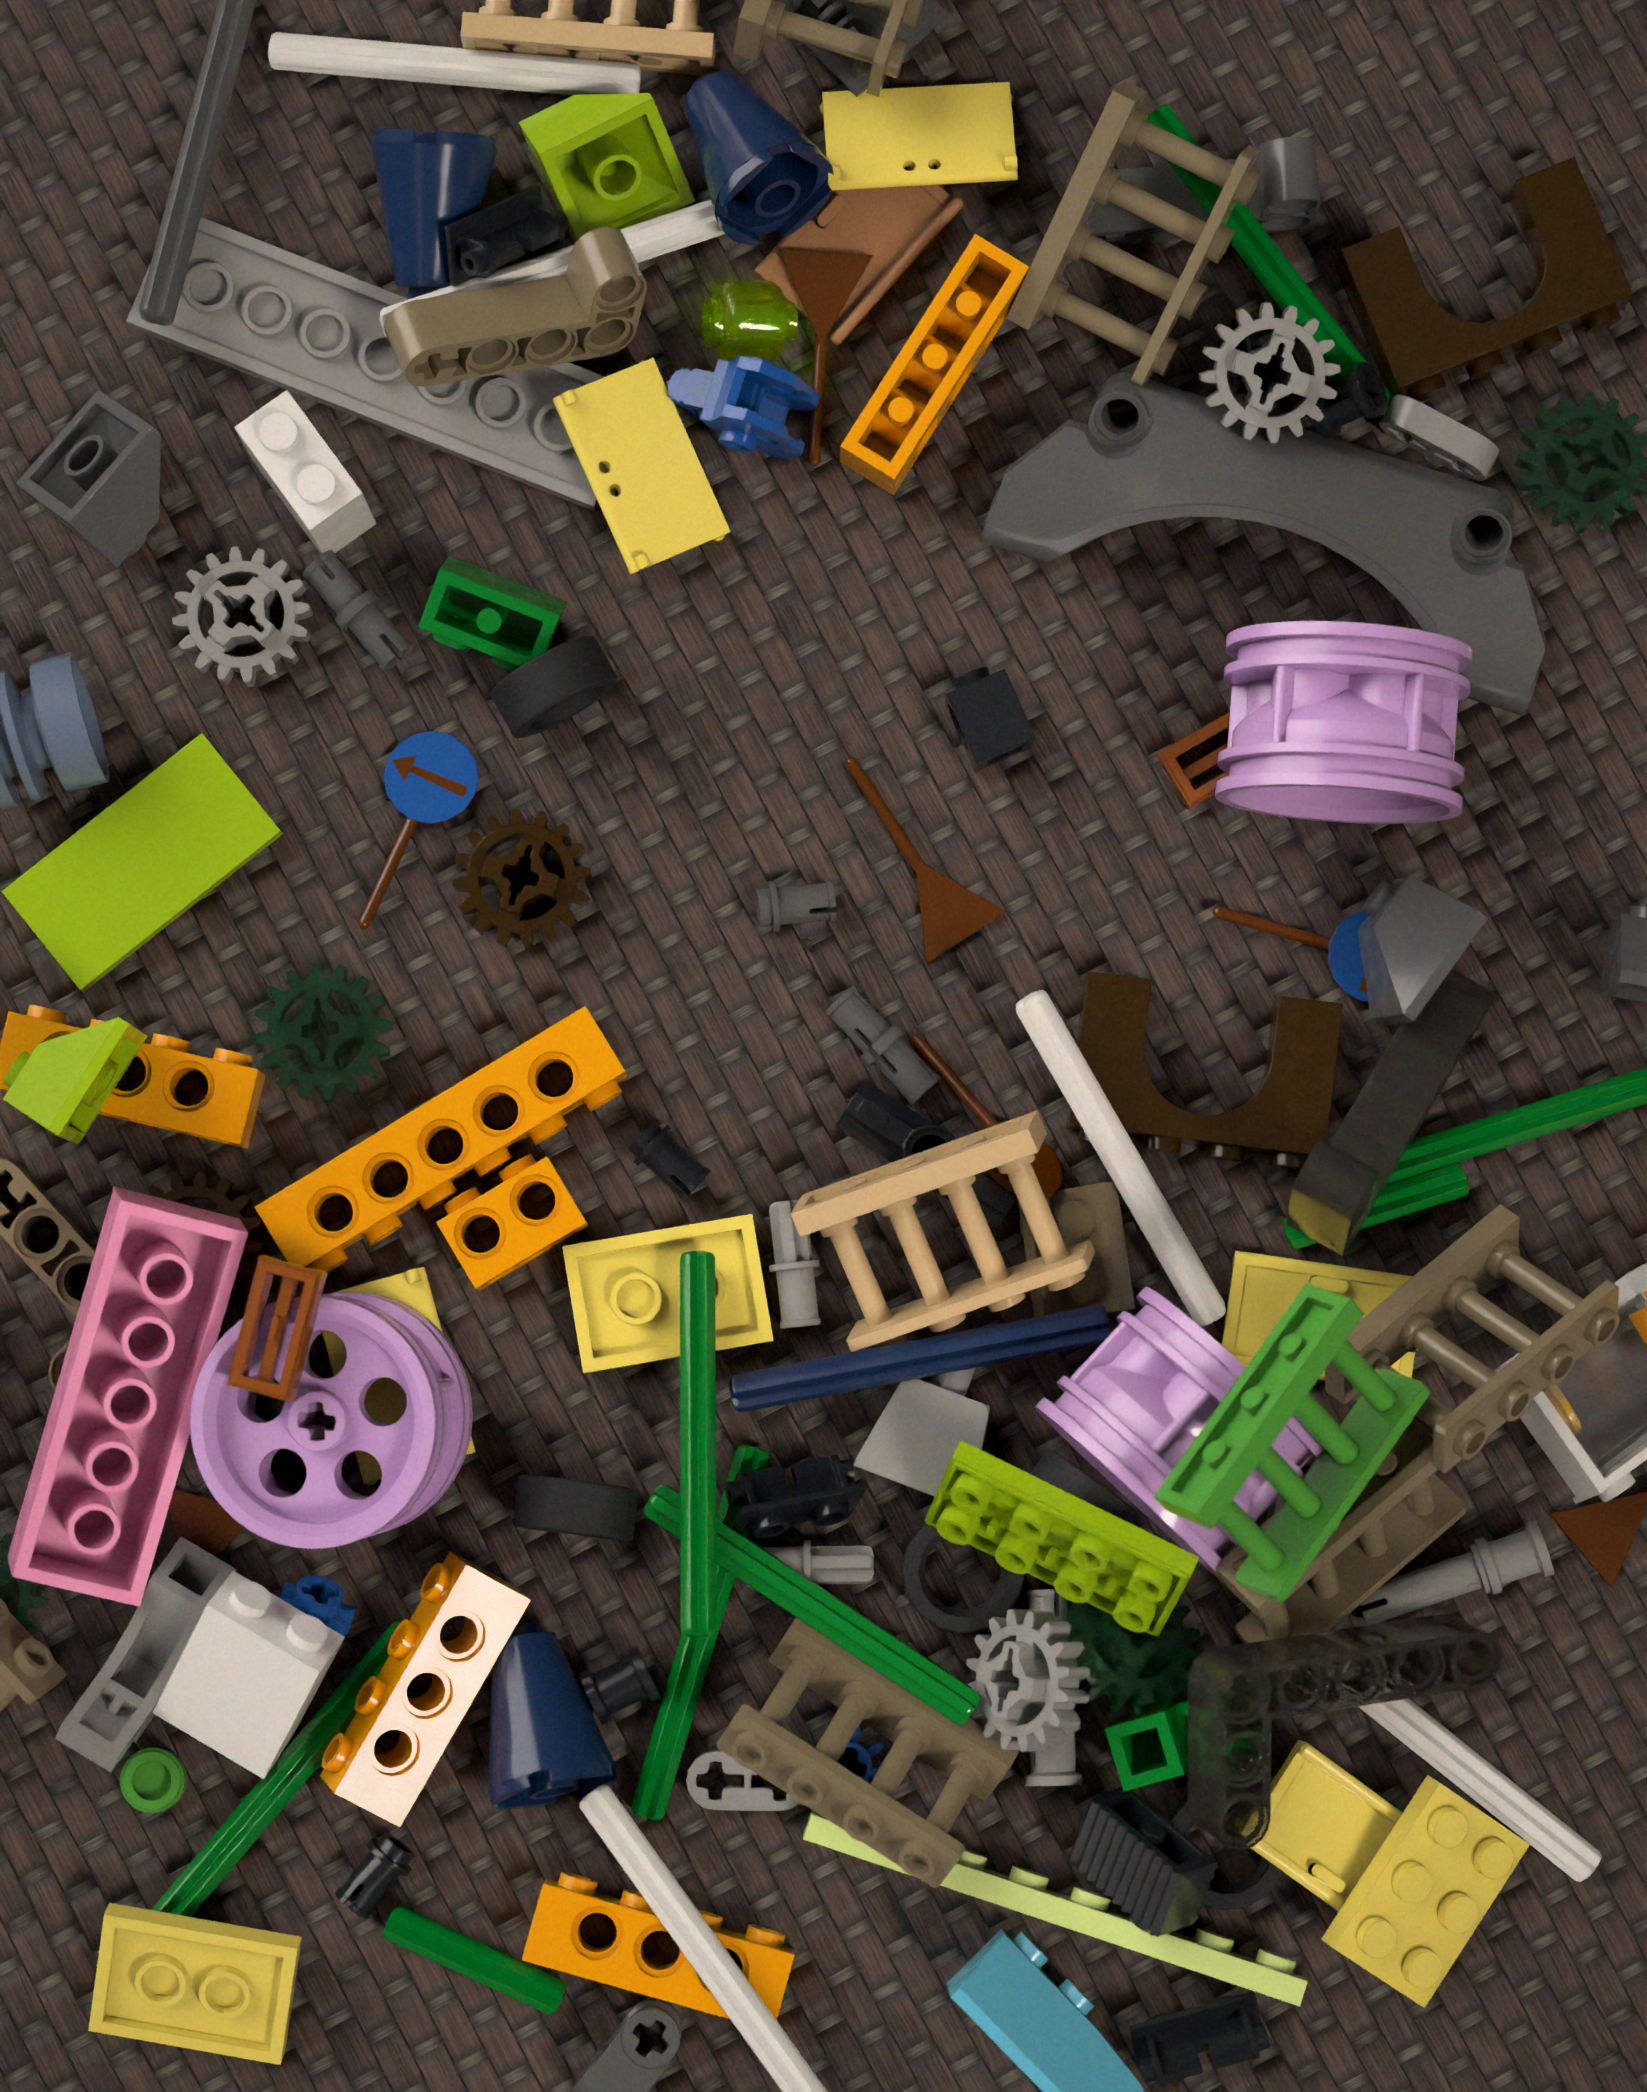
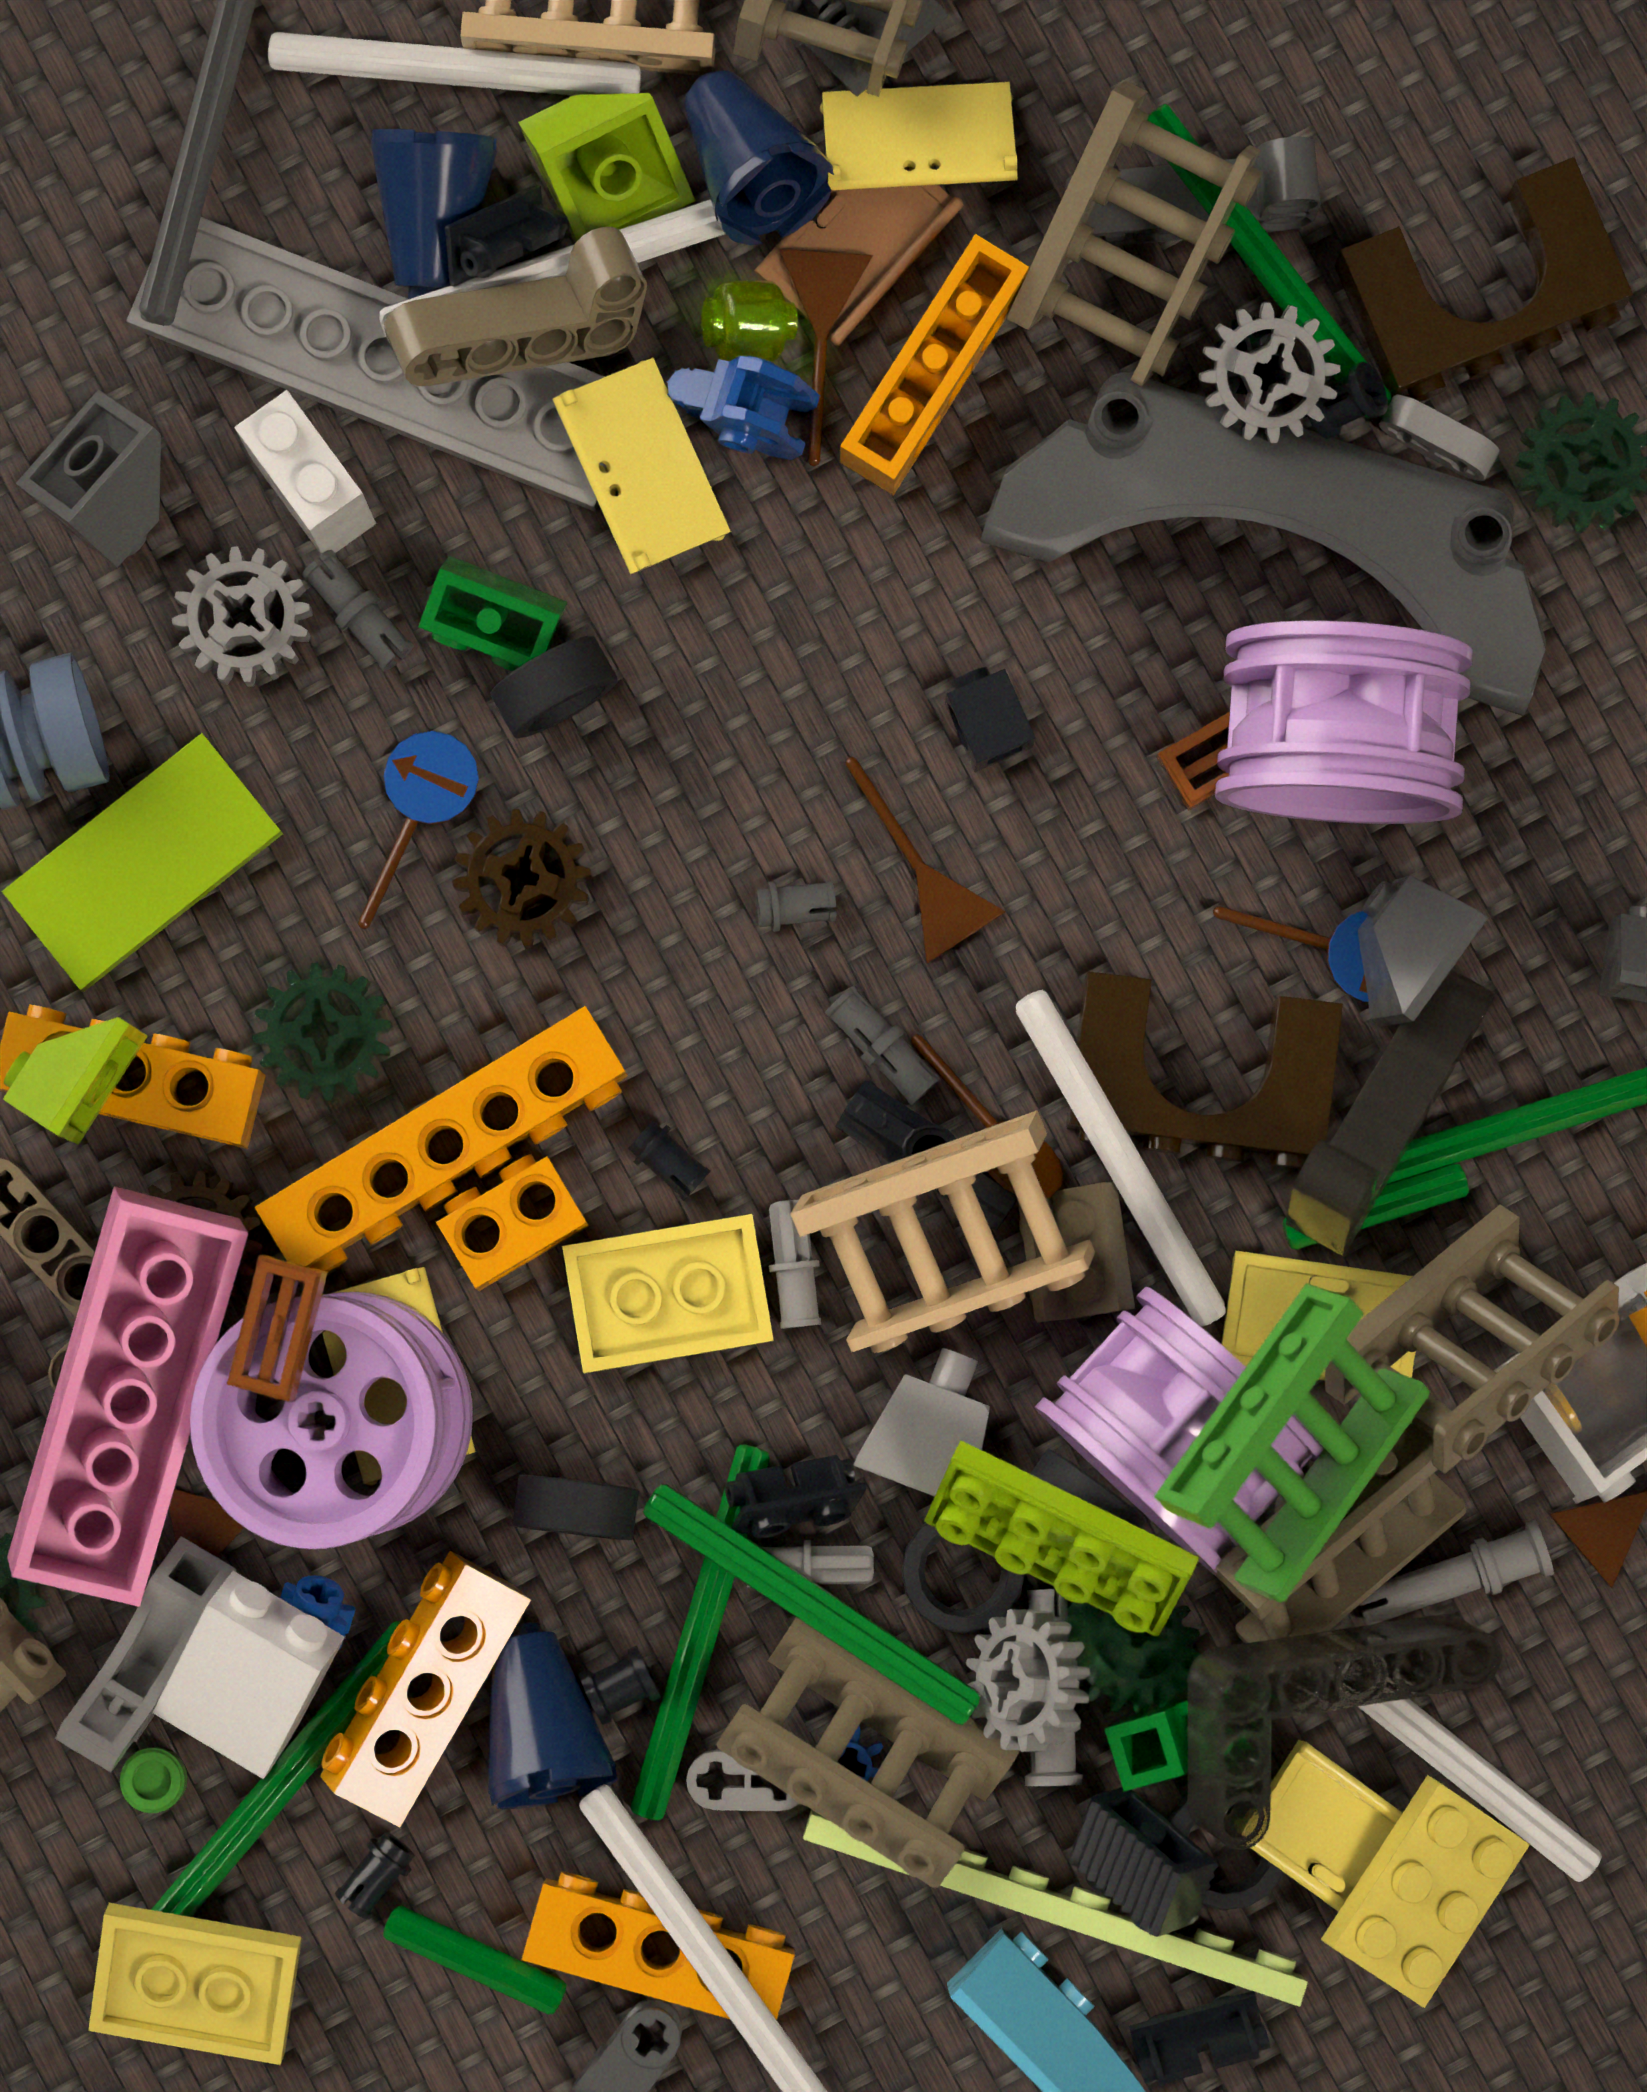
green axle [680,1251,716,1638] -> none
dark blue axle [729,1305,1111,1412] -> none

